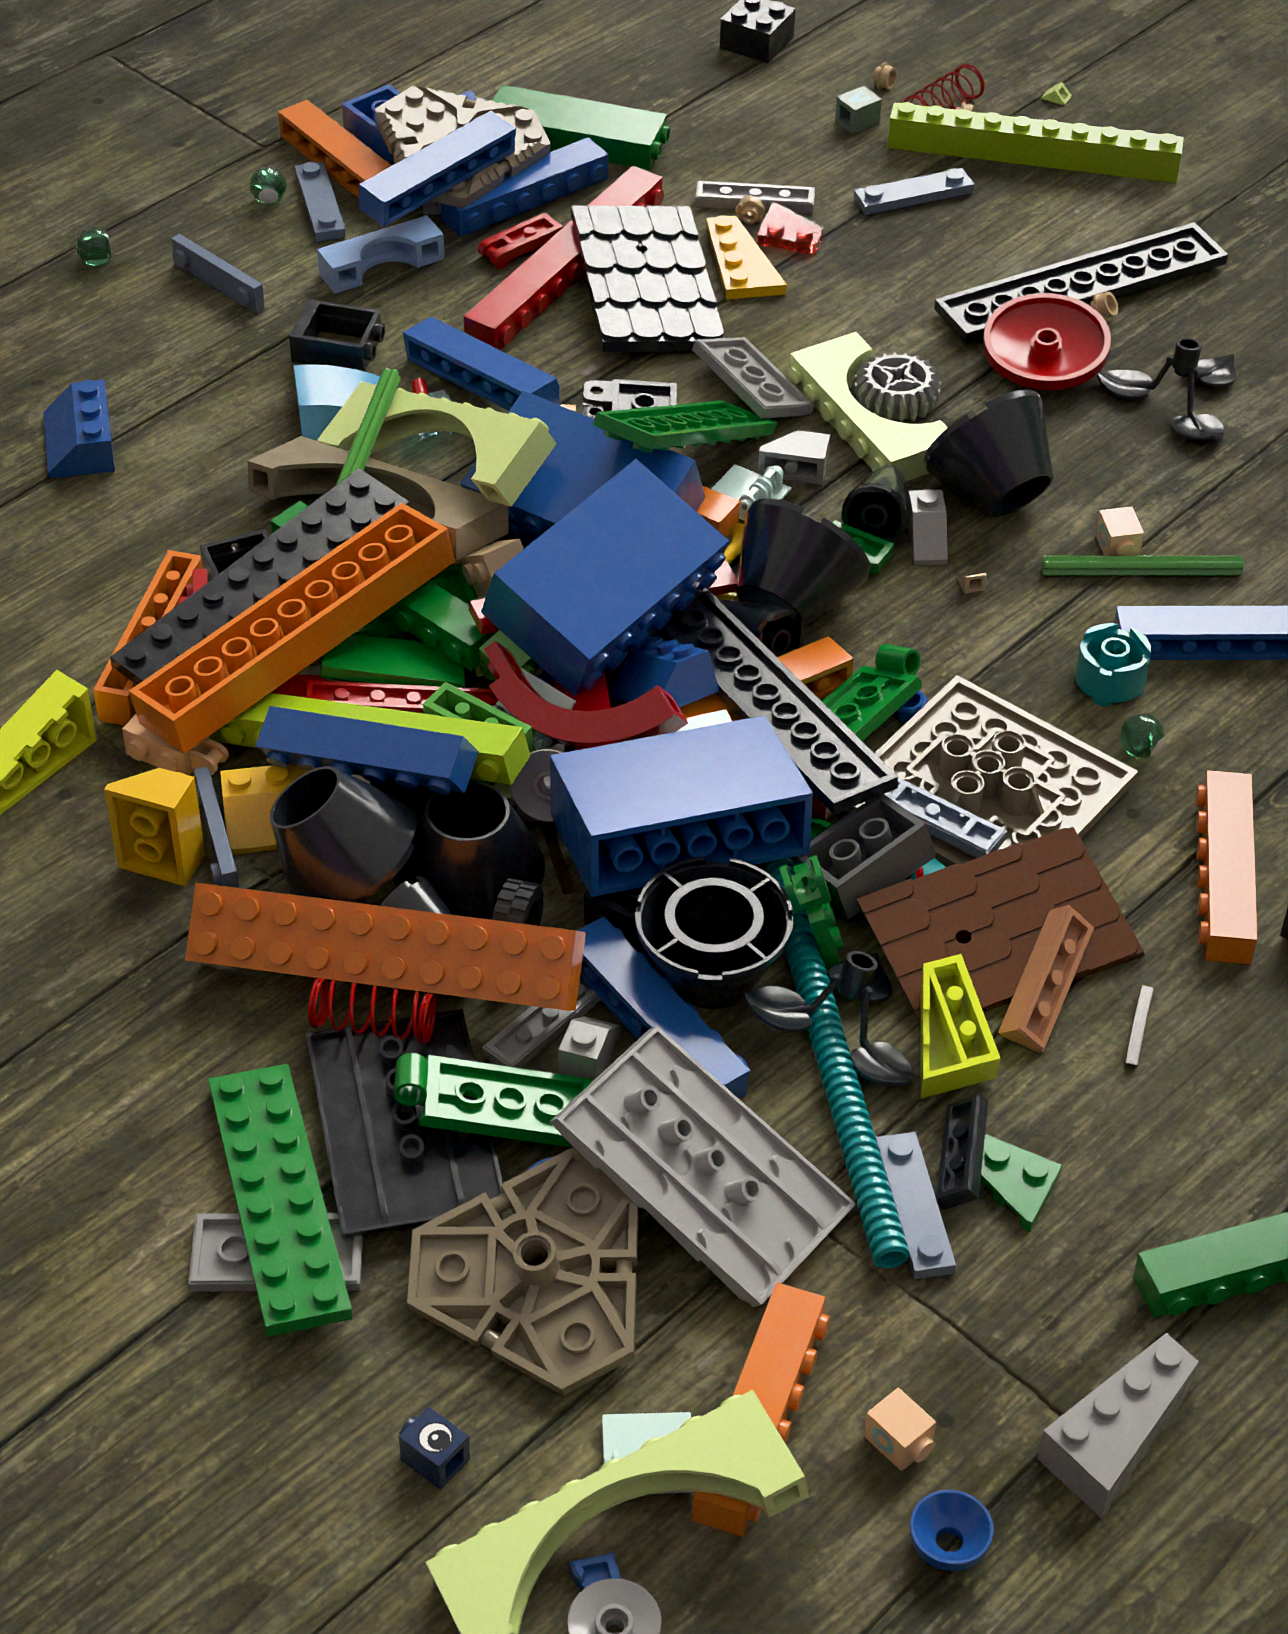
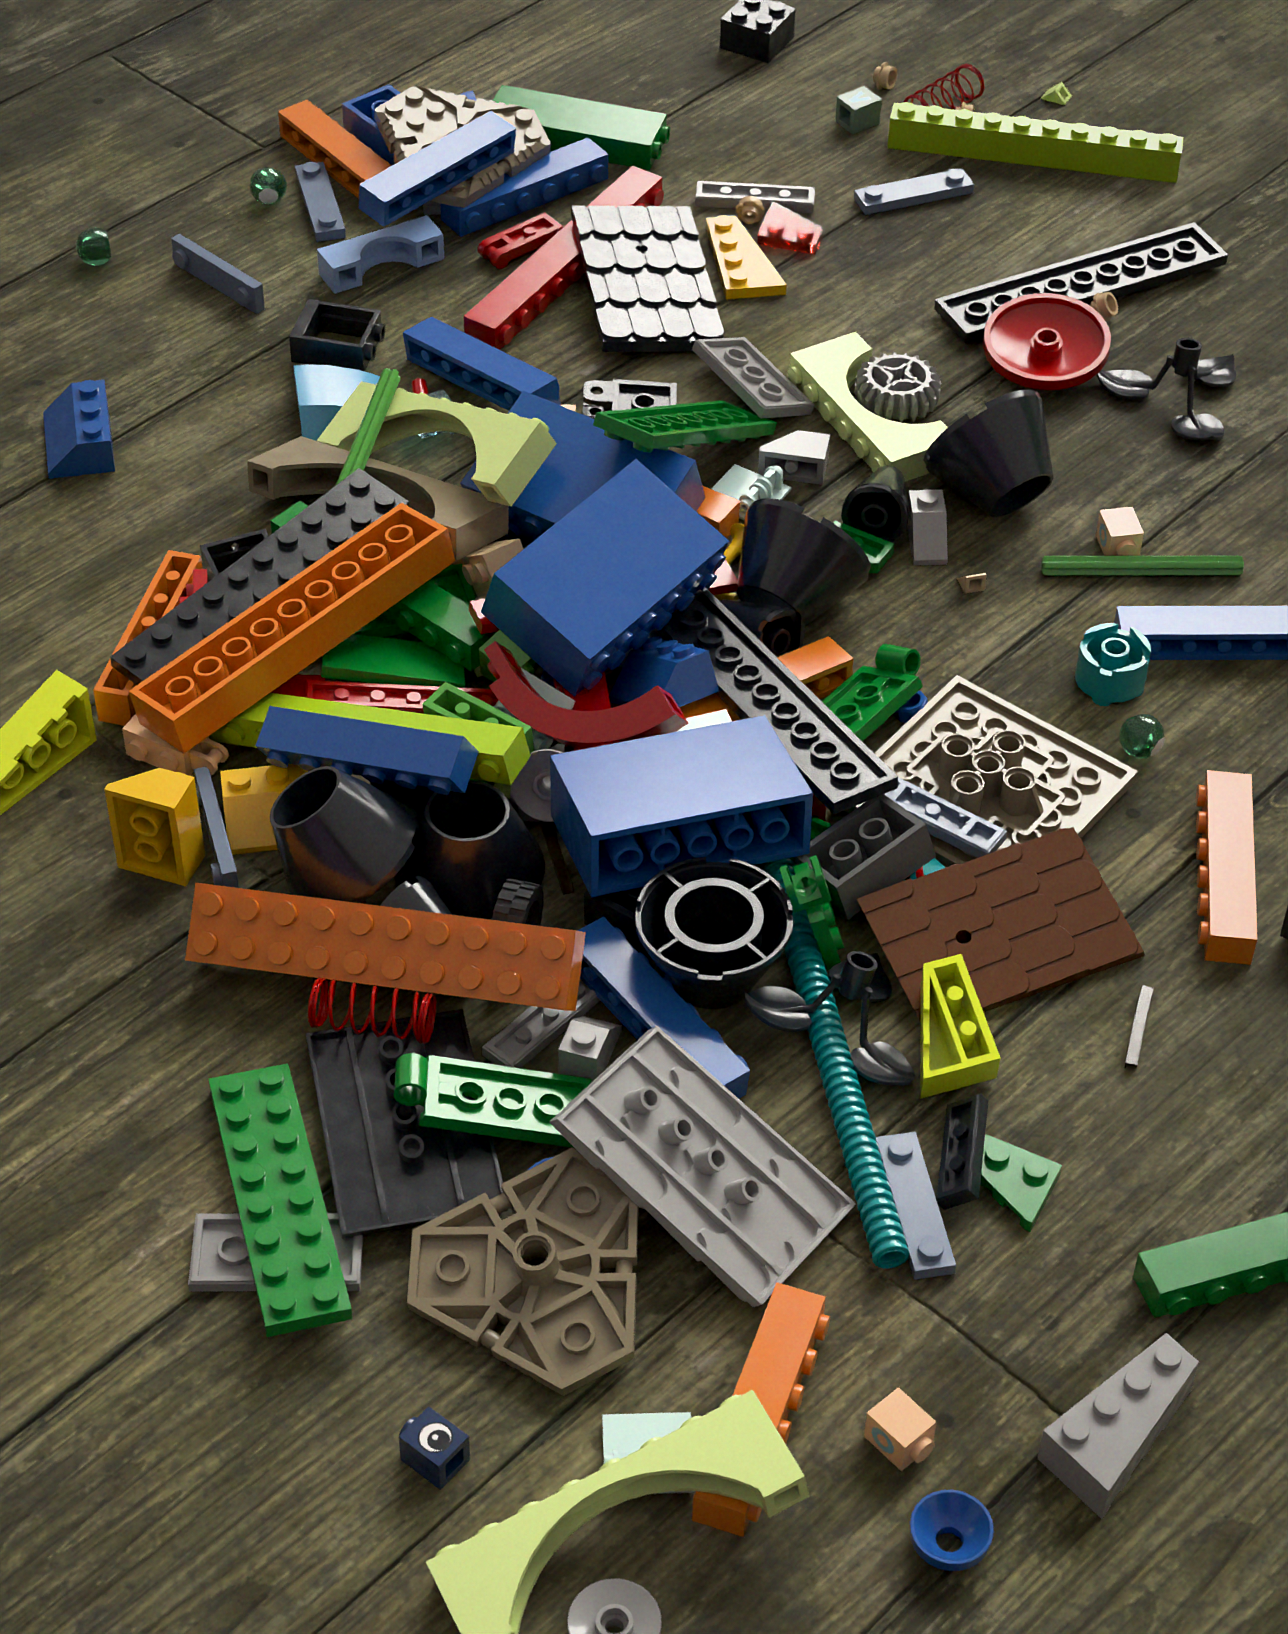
blue tile [569,1552,621,1590] -> none
nougat slope [998,905,1094,1053] -> none

